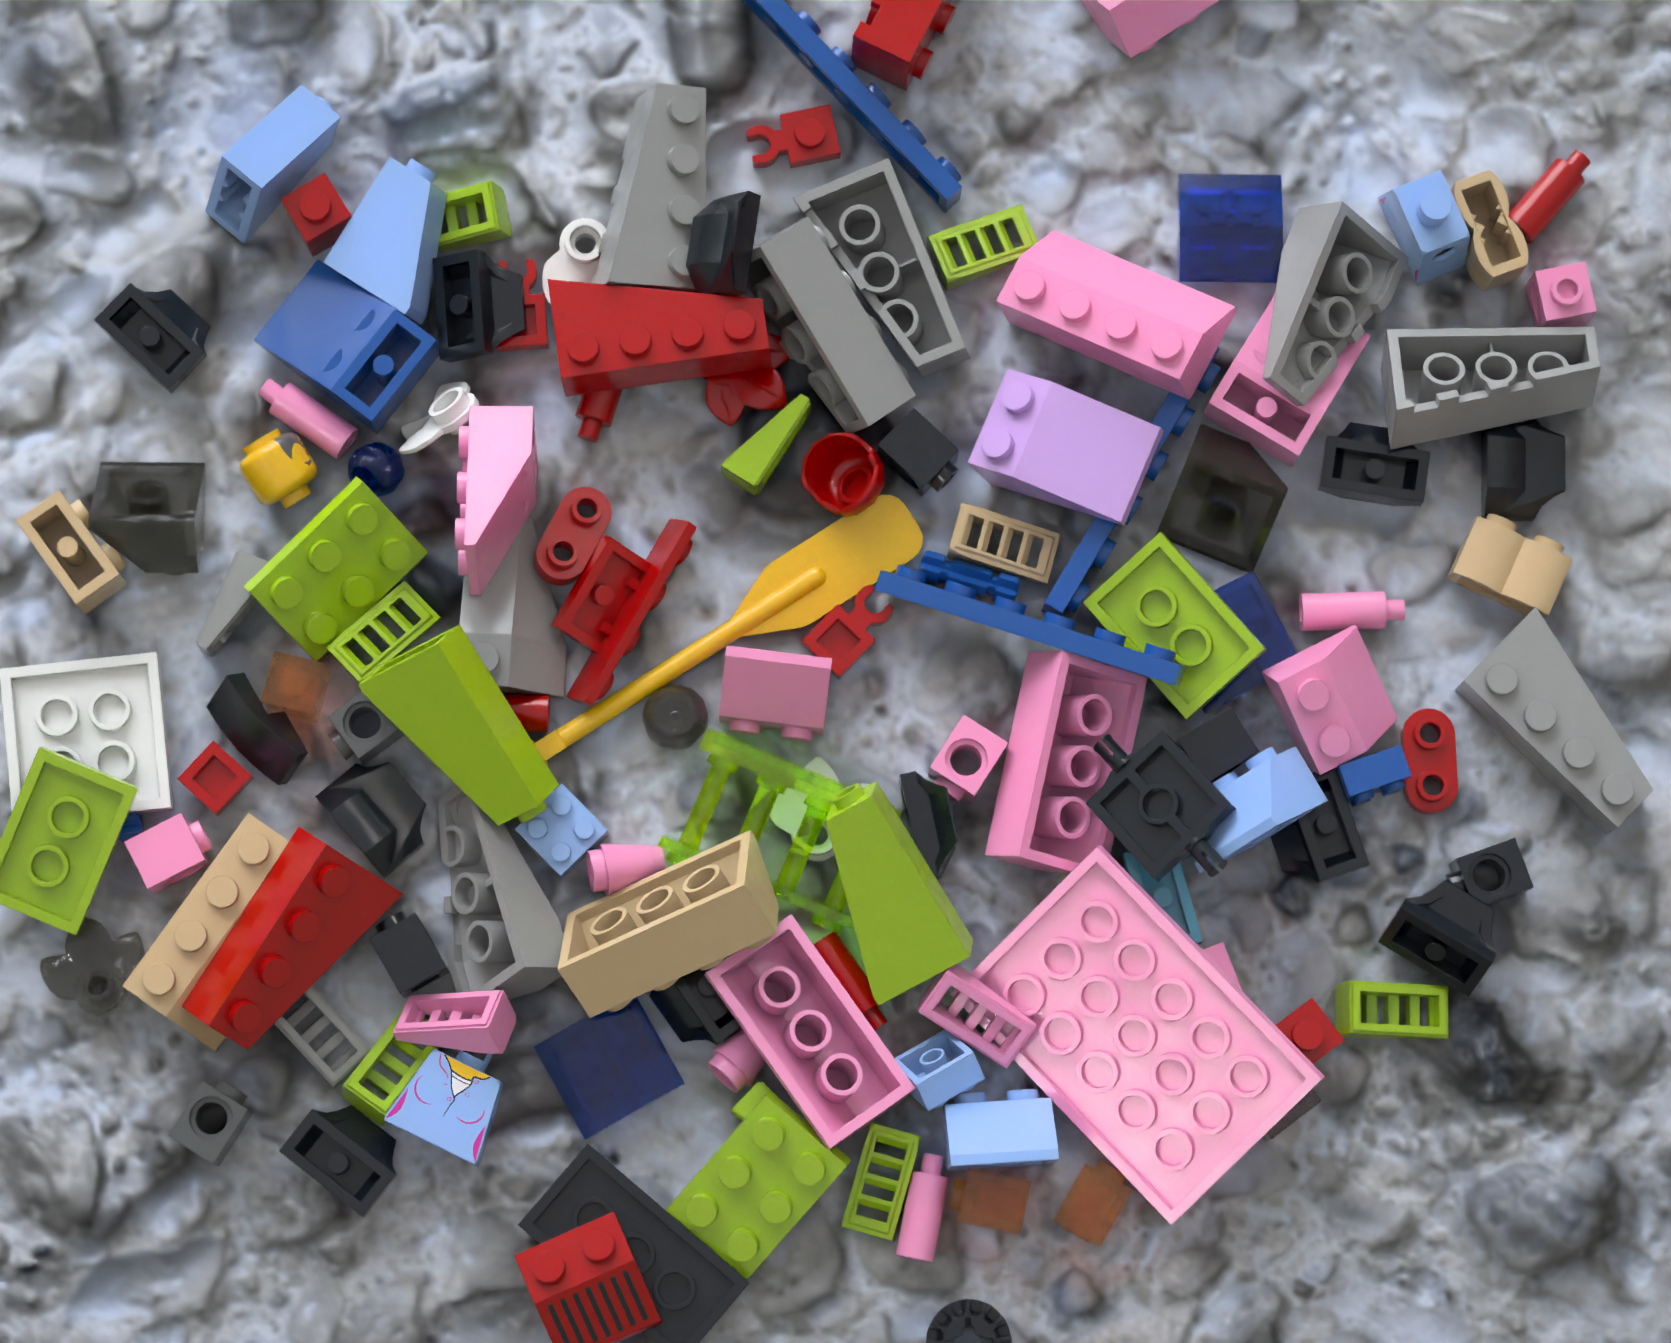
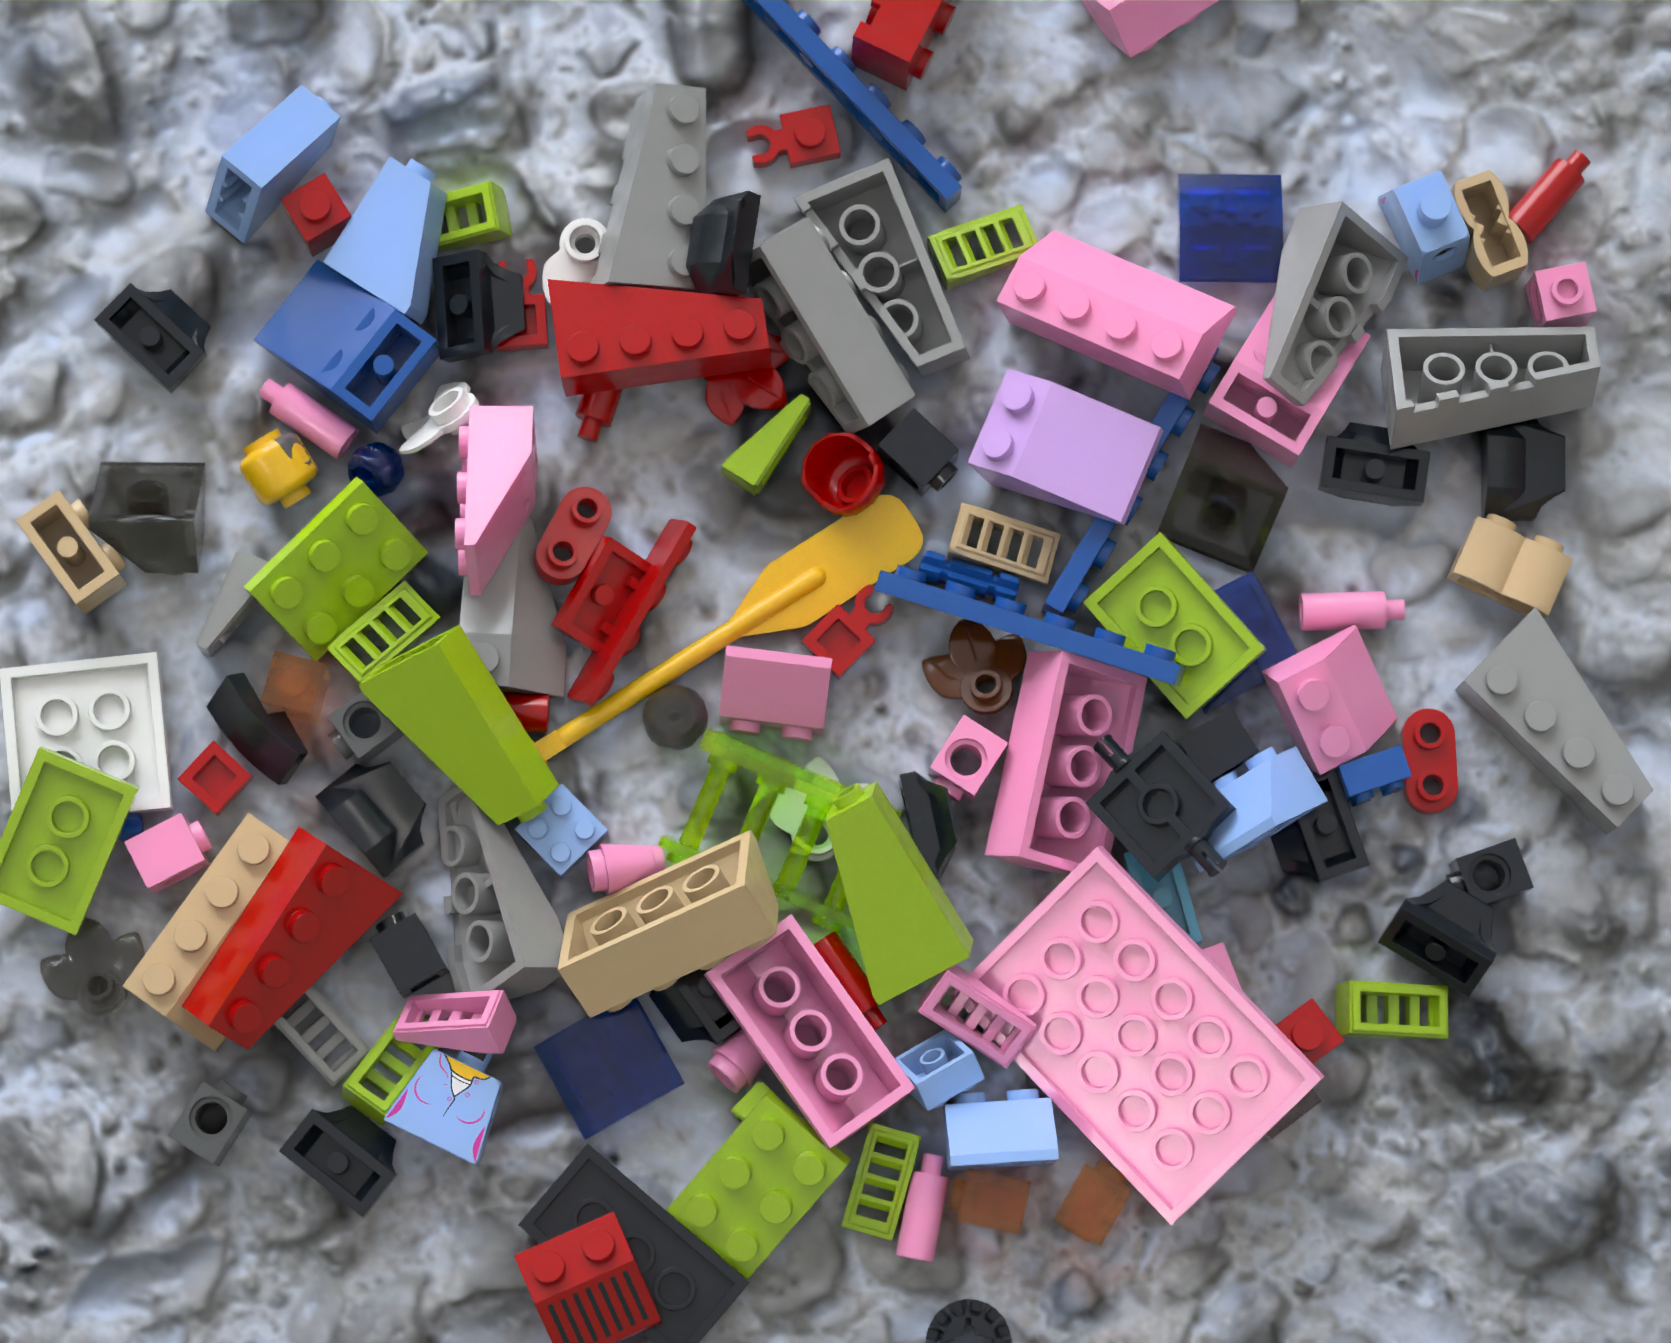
none -> reddish brown plate [922,619,1027,715]

